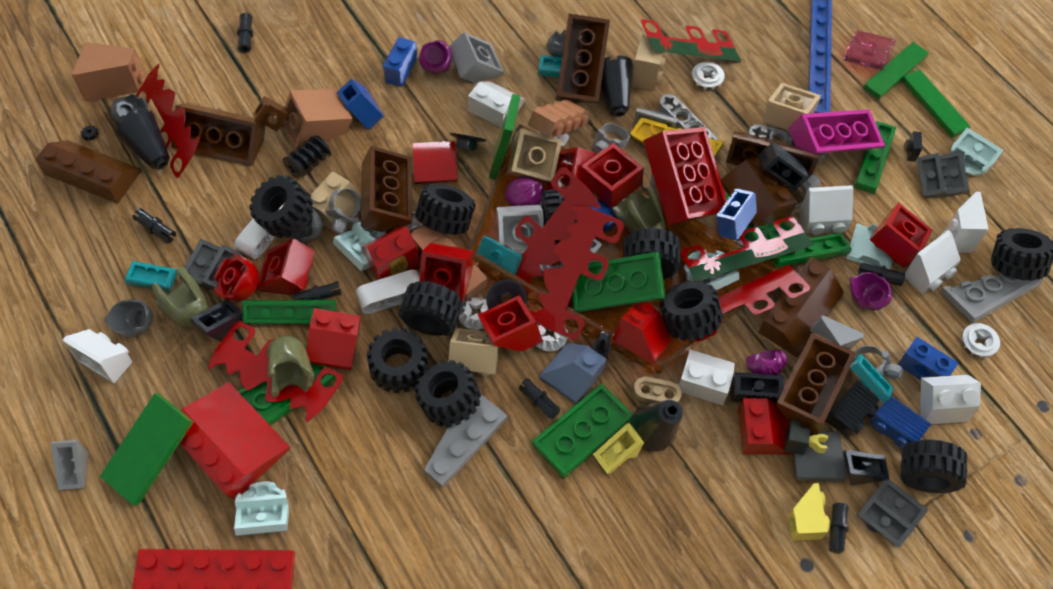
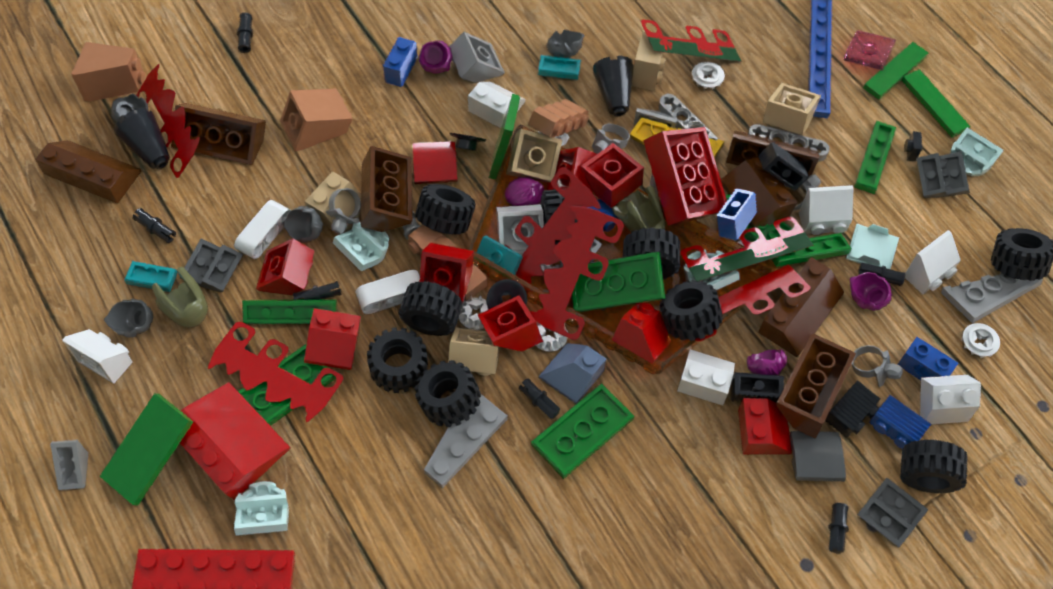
black piece [81,125,99,141] -> none
black slope [190,300,243,341] -> none
red cylinder [214,254,259,302] -> none
black tyre [249,175,314,238] -> none
reddish brown brick [253,96,289,132] -> none
olive hair [266,335,314,397] -> none
black piece [283,135,332,178] -> none
blue slope [337,79,384,130] -> none
red slope [361,226,421,280] -> none
reddish brown slope [556,13,610,103] -> none
black axle [593,331,612,361] -> none
light yellow slope [593,423,644,474] -> none
black cone [630,400,683,451] -> none
tan plate [633,377,682,404] -> none
pearl dark grey piece [784,419,828,455] -> none
dark pink slope [788,109,885,154] -> none
light yellow slope [788,483,830,541] -> none
light grey slope [810,315,864,349] -> none
black slope [843,450,890,486] -> none
teal plate [850,354,893,403] -> none
red slope [869,202,933,268] -> none
white slope [942,192,989,253] -> none

